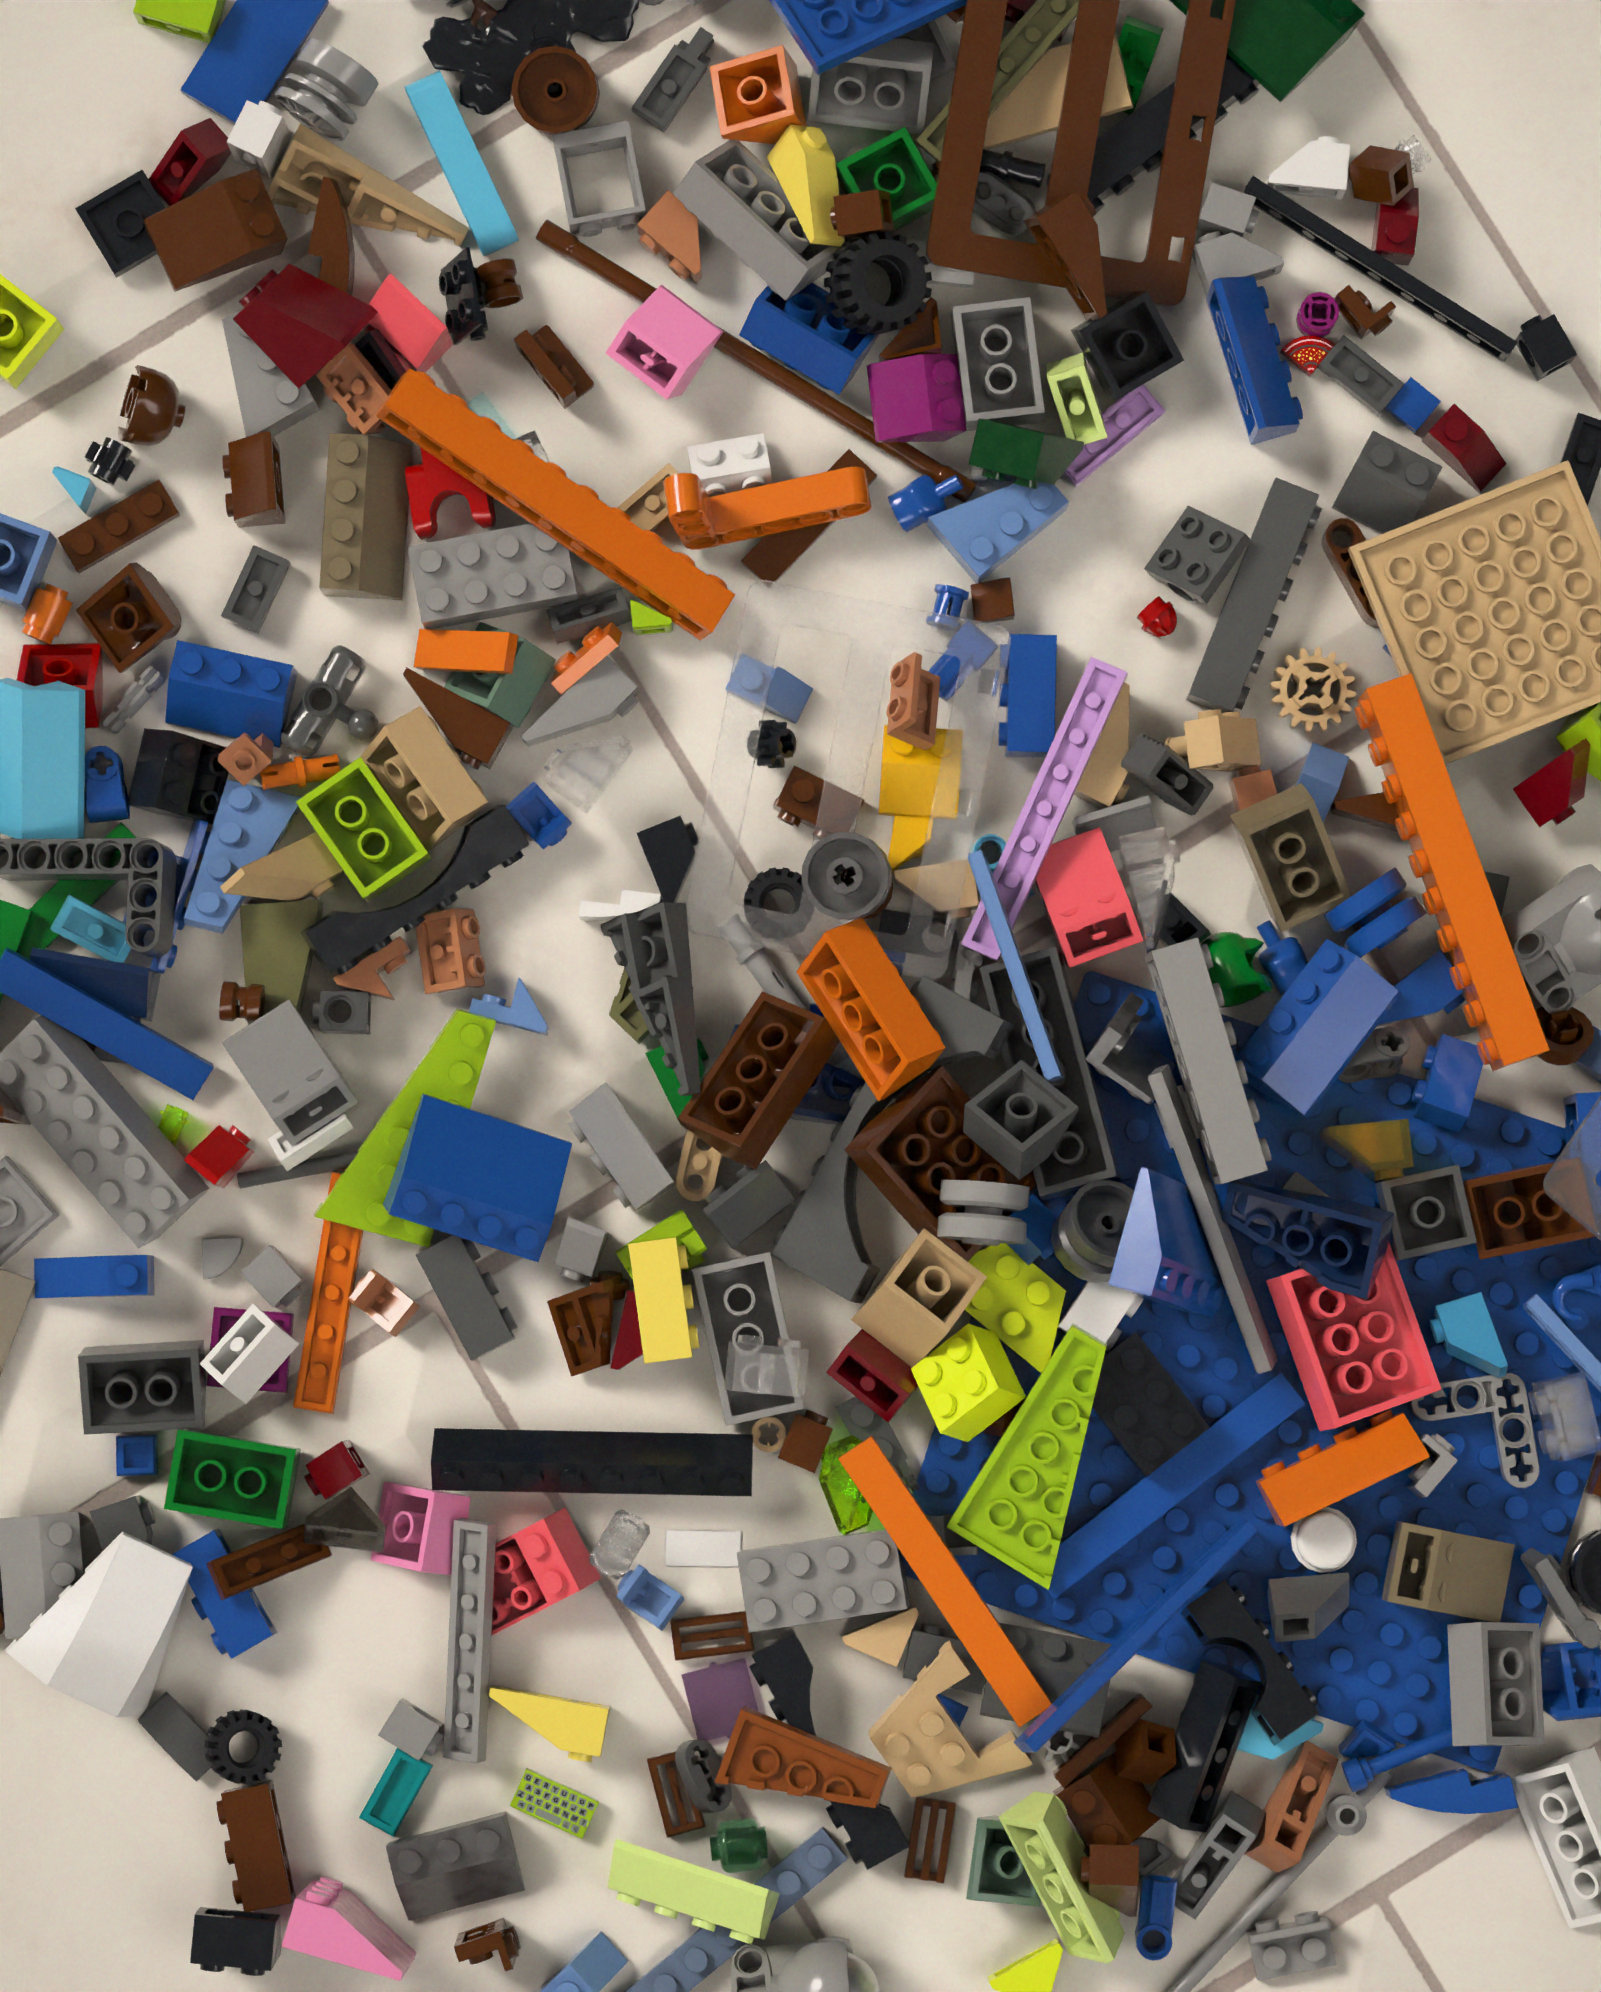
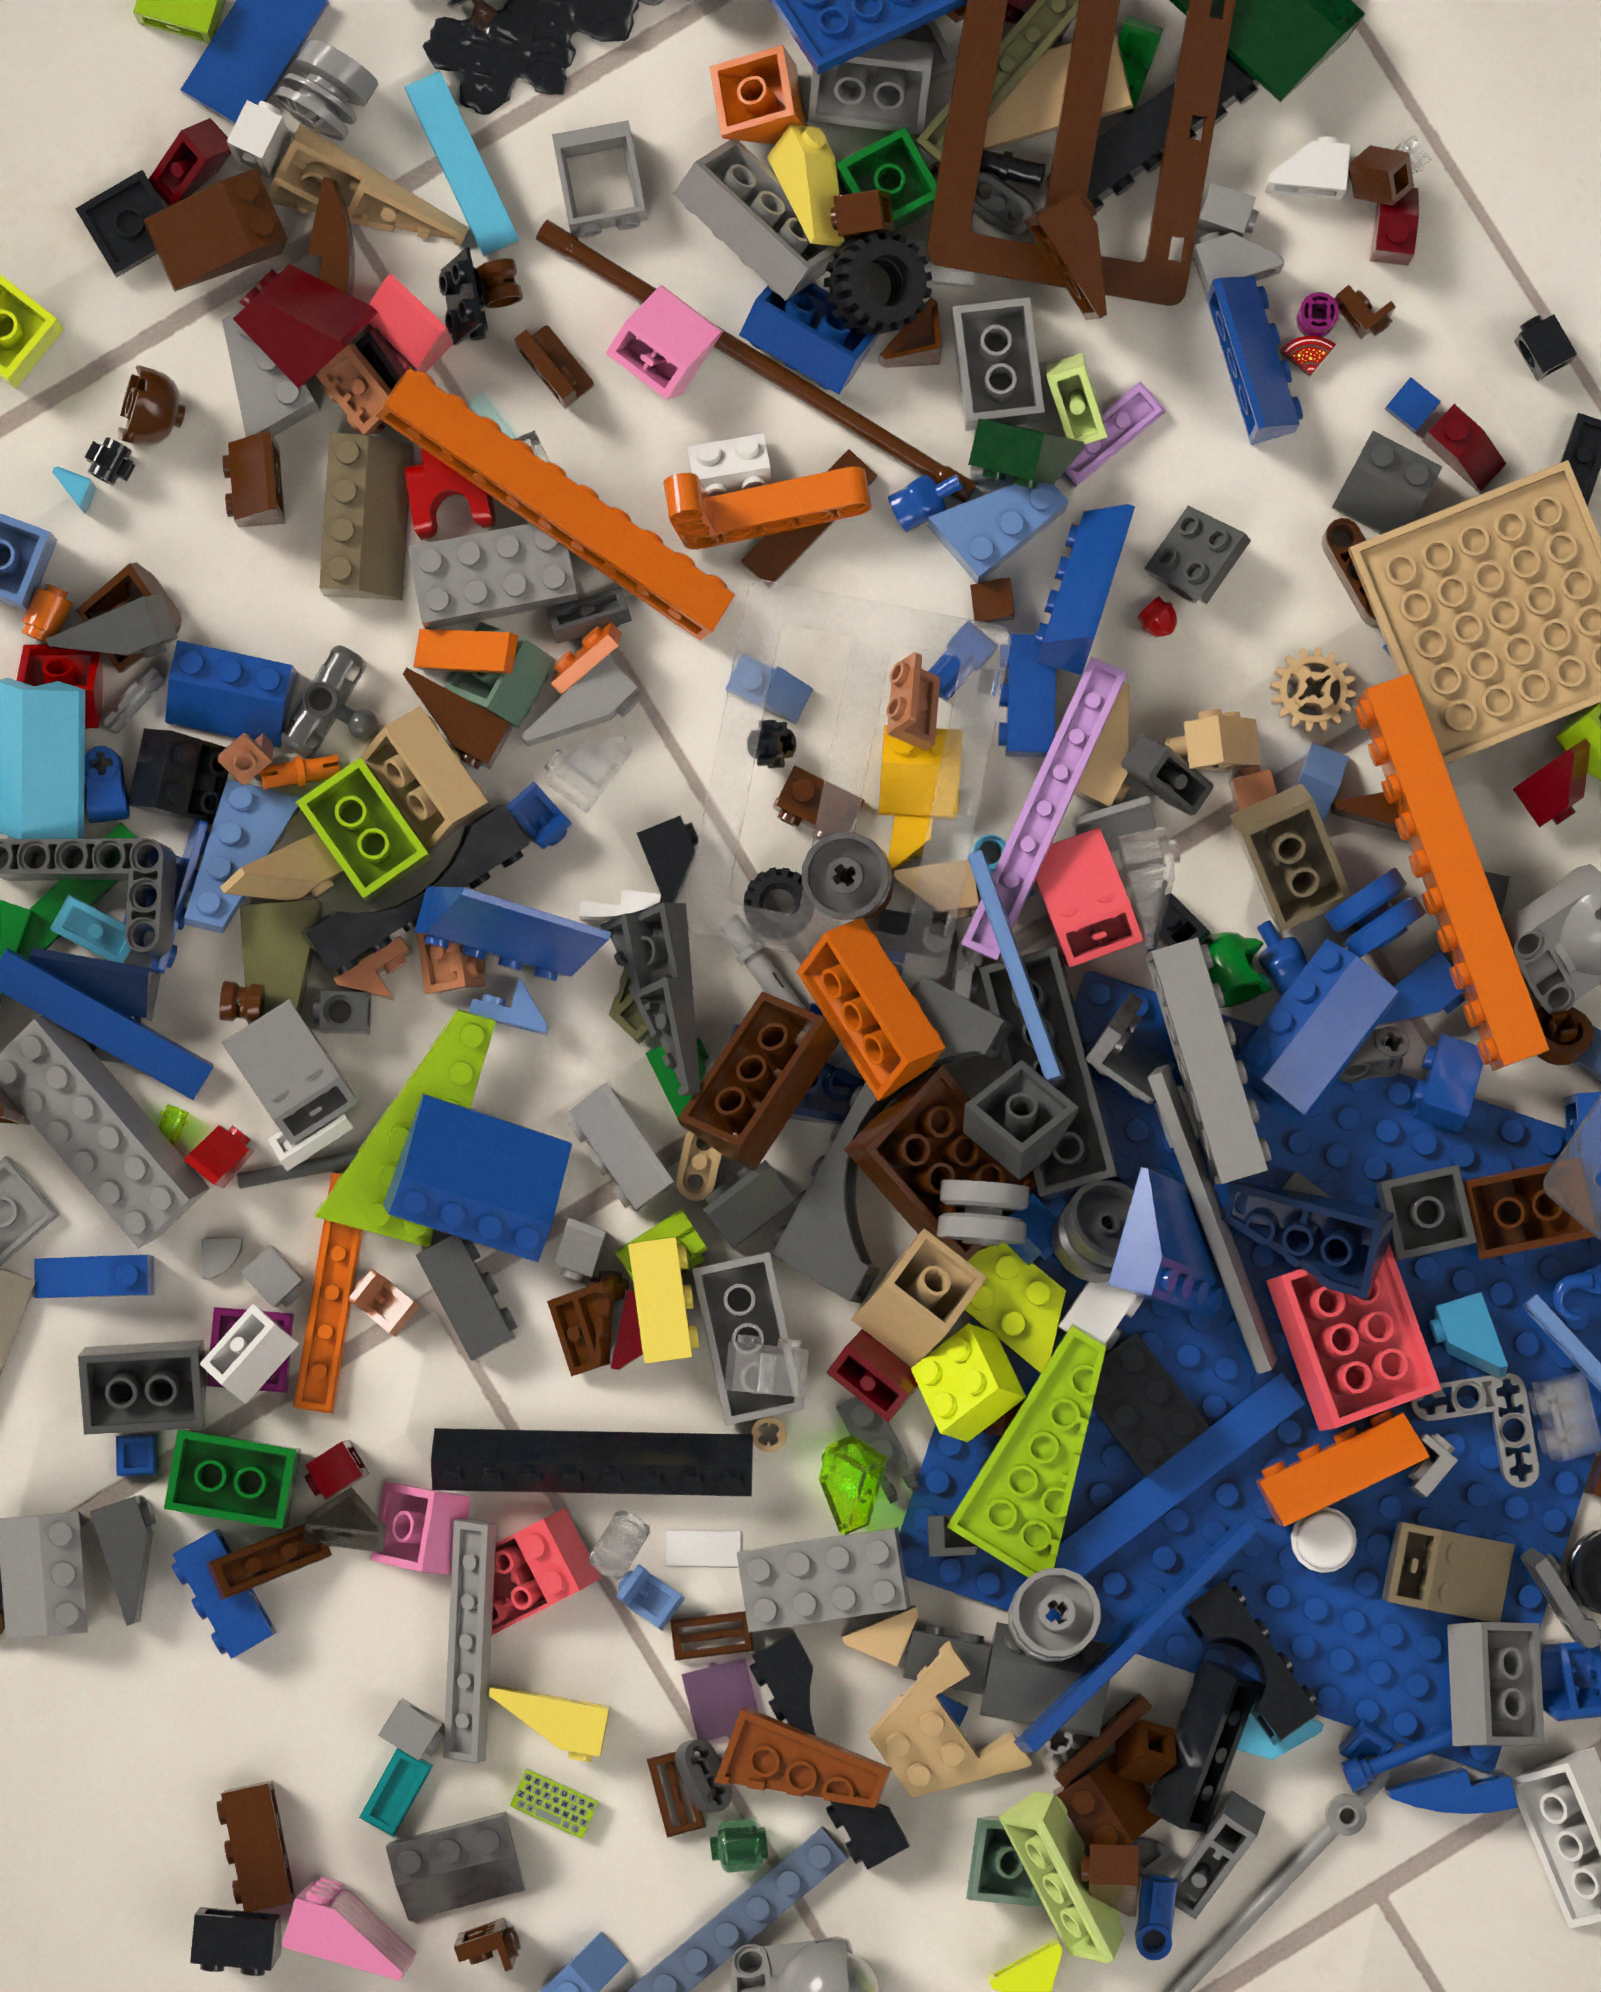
white wedge [6,1531,193,1717] -> none
reddish brown plate [58,480,181,574] -> none
dark grey slope [138,1691,212,1782] -> none
black tyre [204,1709,282,1785] -> none
dark grey plate [221,545,291,634] -> none
reddish brown wheel [511,46,600,135] -> none
yellowish green slope [608,1839,780,1945] -> none
tan plate [617,463,679,532] -> none
lime slope [630,600,673,635] -> none
dark grey hinge [631,27,714,133] -> none
nougat slope [637,190,702,284] -> none
reddish brown brick [778,1409,833,1473] -> none
orange tile [838,1435,1053,1728] -> none
magenta slope [867,354,967,442] -> none
reddish brown tile [904,1796,956,1884] -> none
blue bush [926,584,969,632] -> none
black brick [1071,291,1184,399] -> none
dark grey brick [1186,477,1322,713] -> none
black tile [1243,176,1518,362] -> none
nougat slope [1244,1741,1339,1873] -> none
light grey bracket [1247,1911,1336,1981] -> none
dark grey slope [1268,1572,1350,1642] -> none
dark grey plate [1317,335,1404,416] -> none
clear yellow slope [1319,1119,1414,1181] -> none
none -> dark grey slope [46,594,178,659]
none -> blue slope [414,887,611,982]
none -> light grey wheel [1008,1568,1101,1662]
none -> blue slope [1034,504,1135,676]

